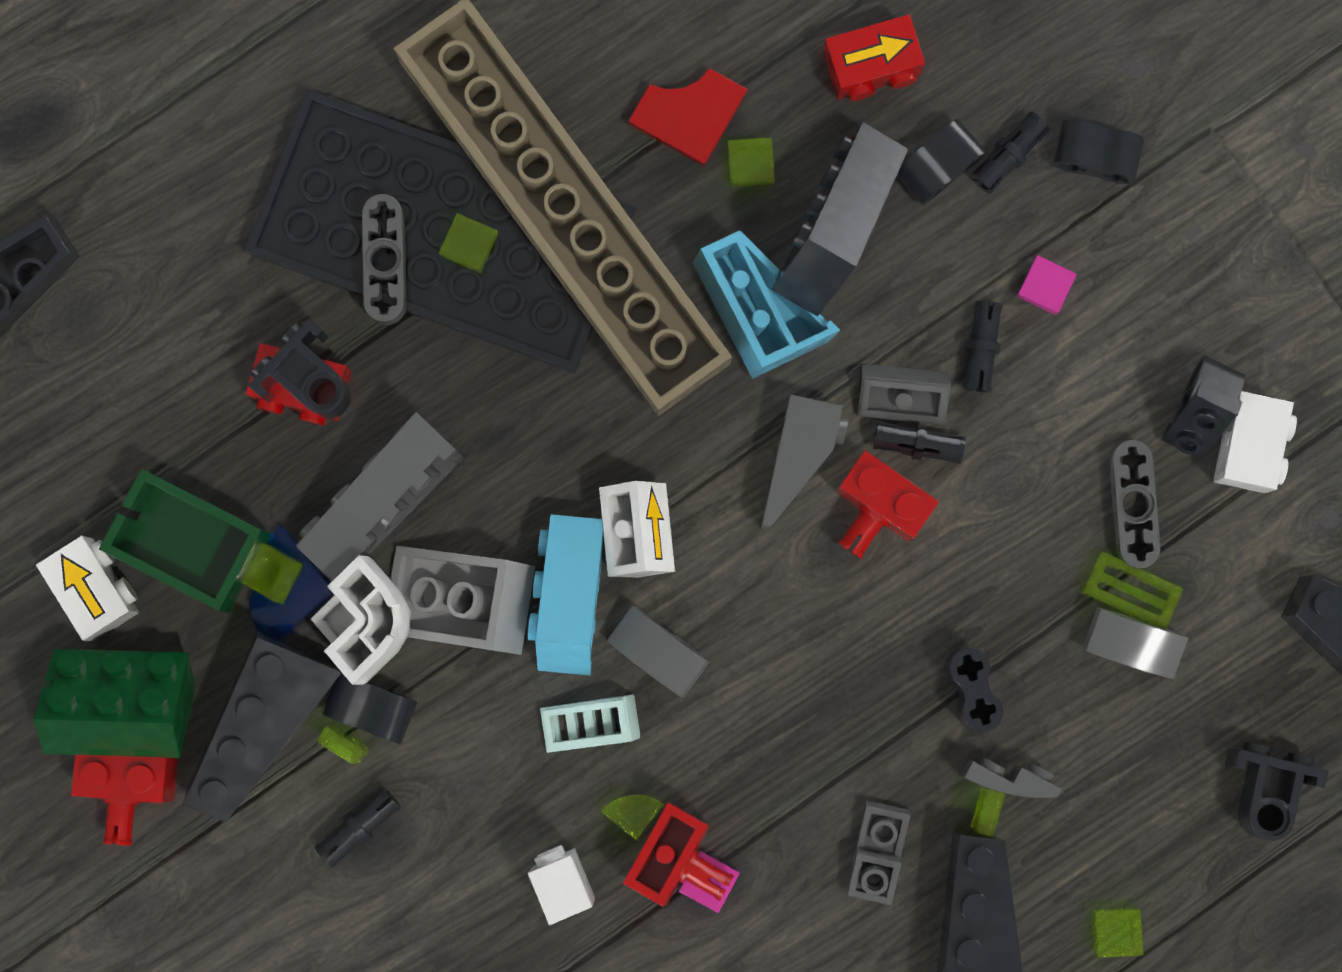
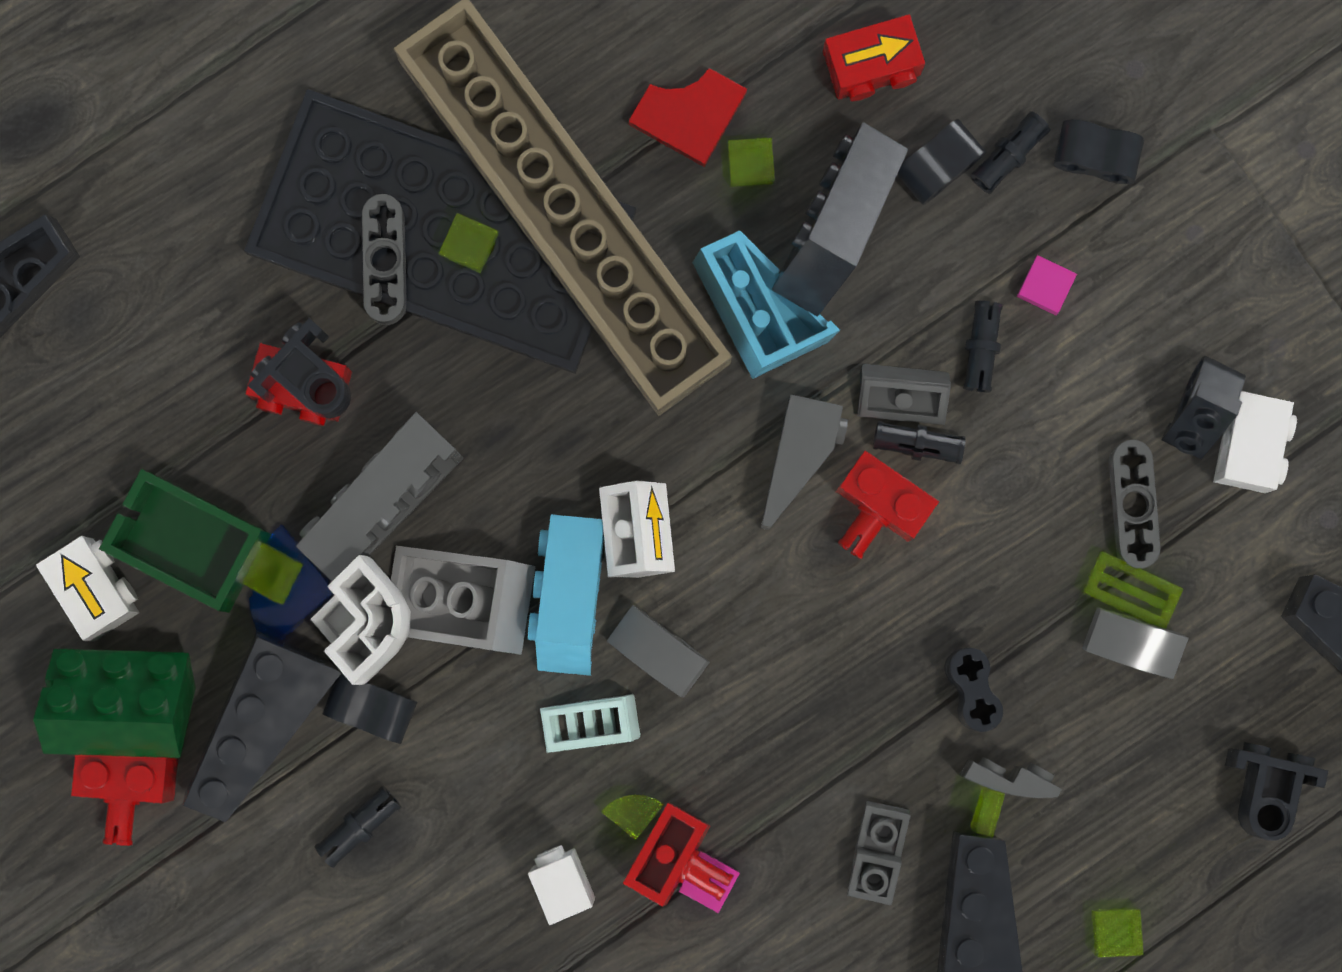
clear neon green tile [317,725,370,765] -> none

